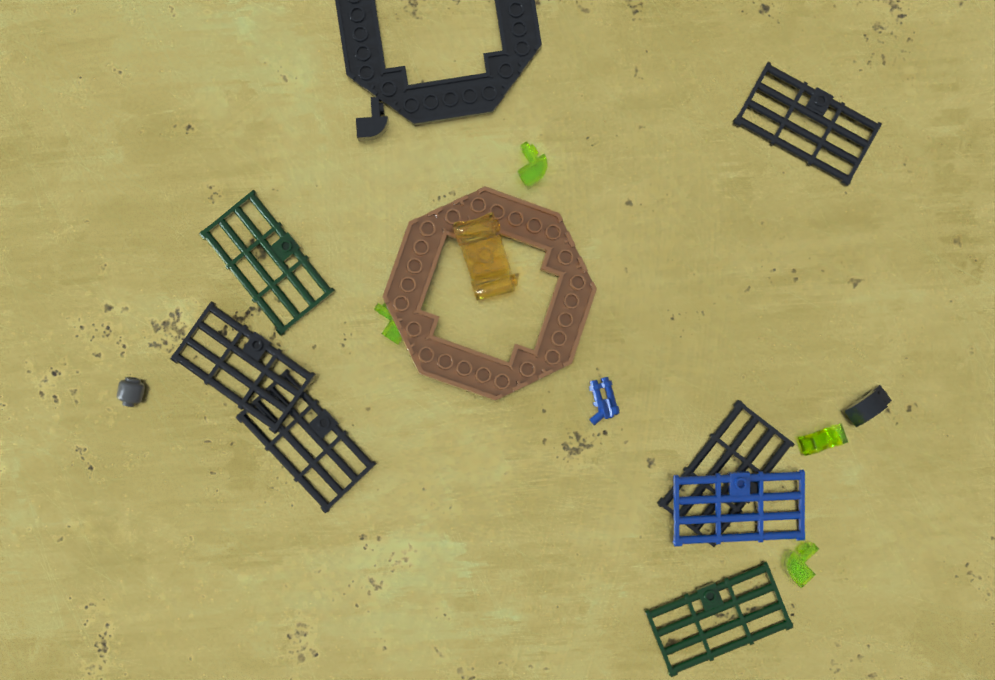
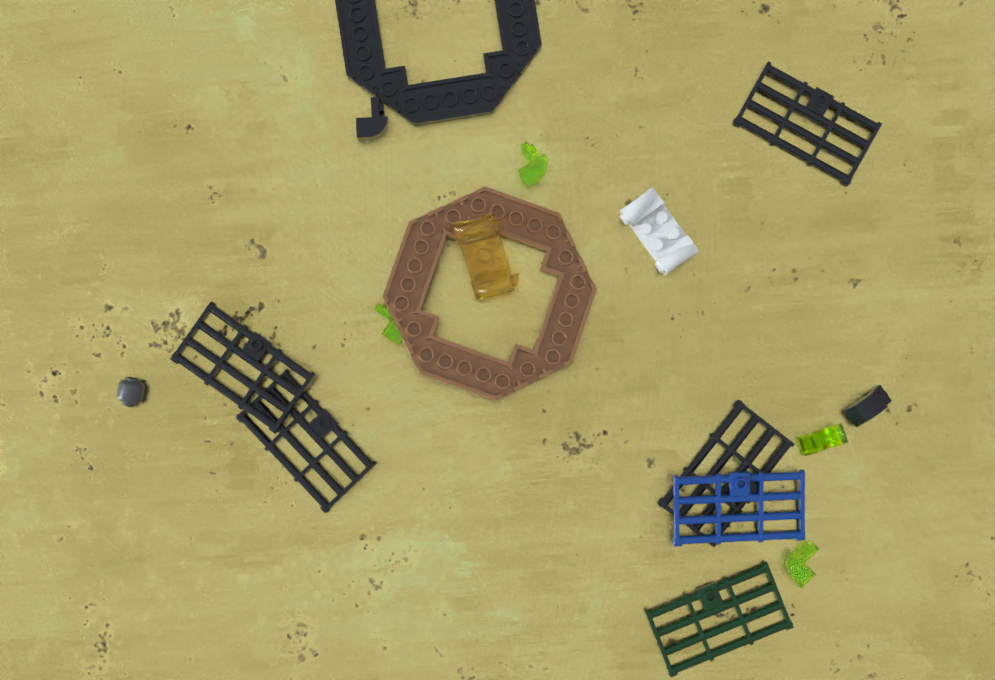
dark green door [199,190,335,336] -> none
blue piece [588,377,620,426] -> none
none -> white piece [620,187,699,275]

